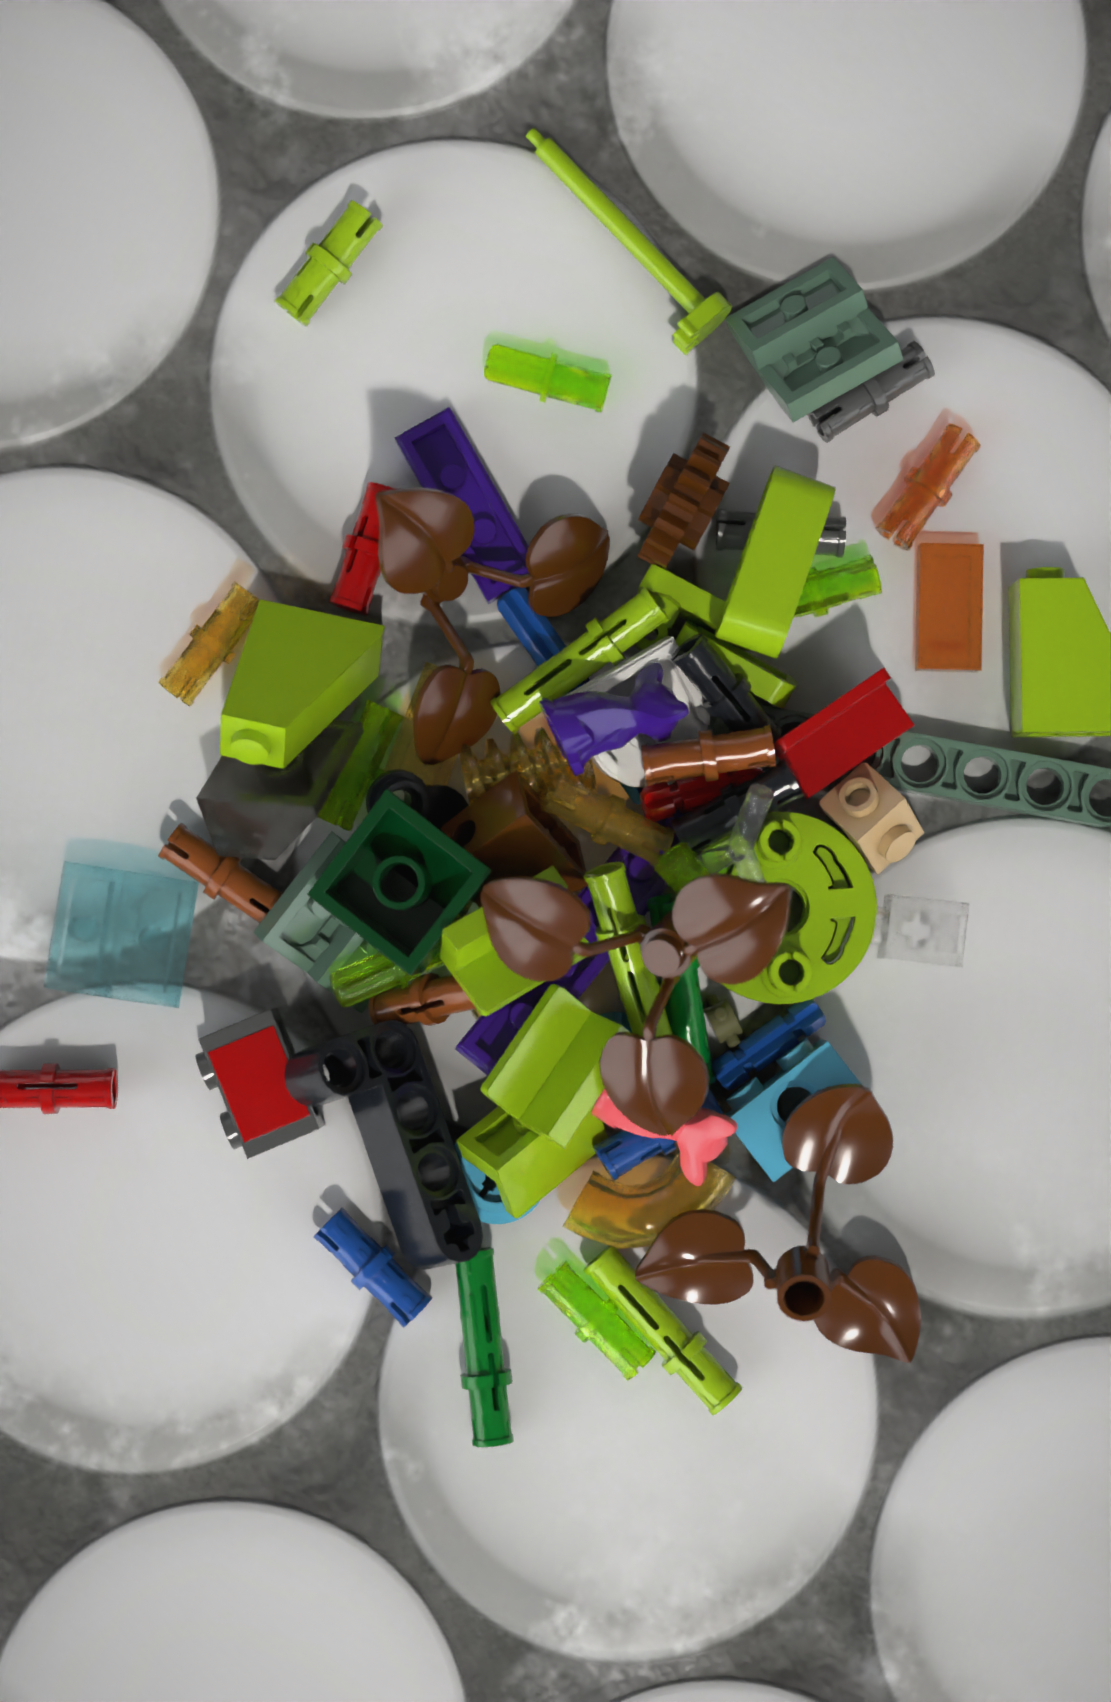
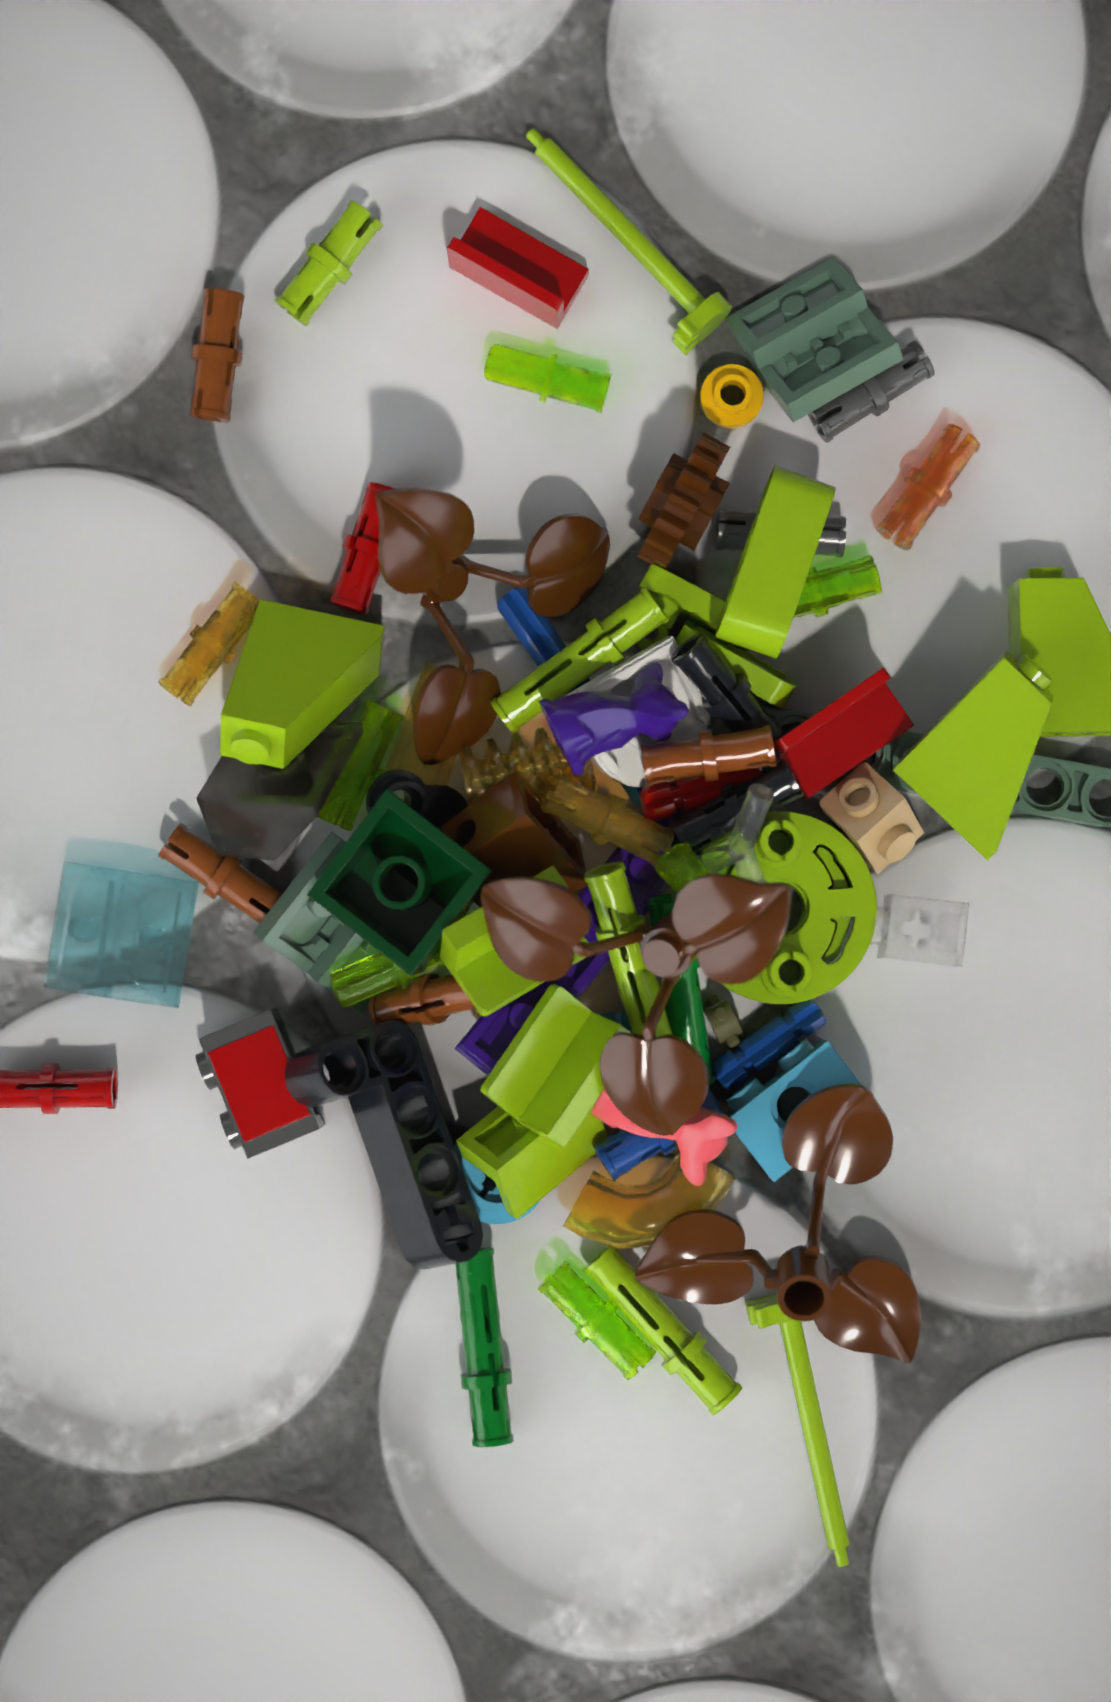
blue pin [313,1207,433,1328] -> none
dark purple tile [395,407,529,604] -> none
clear orange tile [915,543,984,673] -> none
none -> dark orange pin [189,288,245,423]
none -> red panel [446,207,589,329]
none -> yellow plate [700,364,764,429]
none -> lime piece [745,1293,850,1567]
none -> lime slope [893,651,1054,861]

